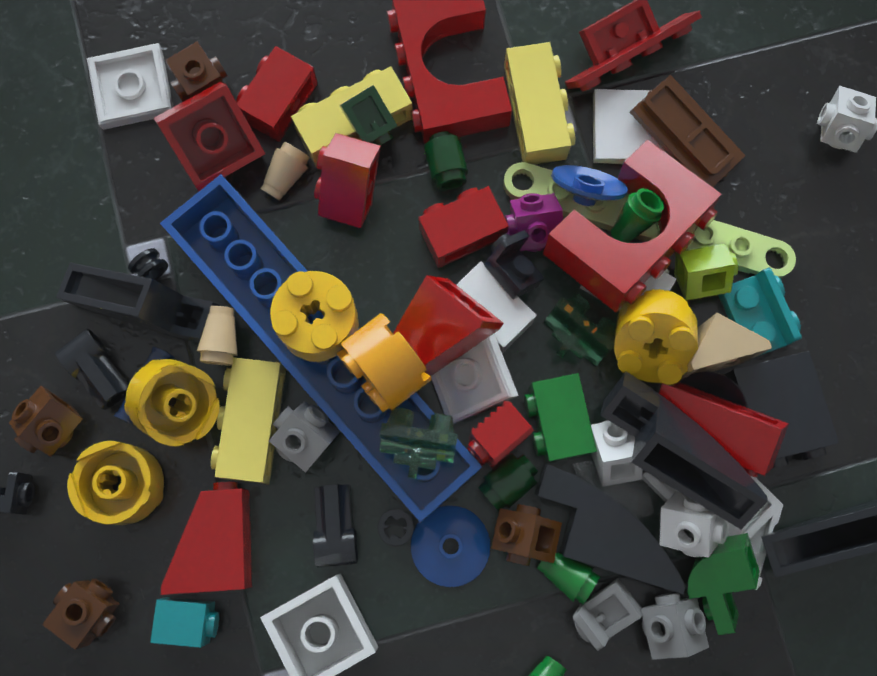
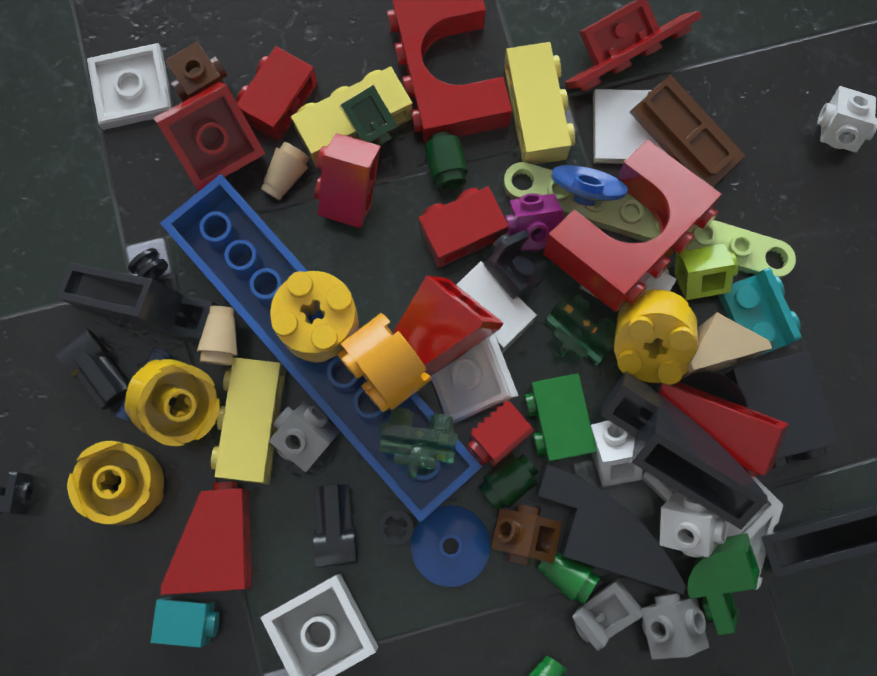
reddish brown brick [9,385,83,457] -> none
reddish brown brick [42,579,120,650] -> none
green cone [611,188,664,243] -> none

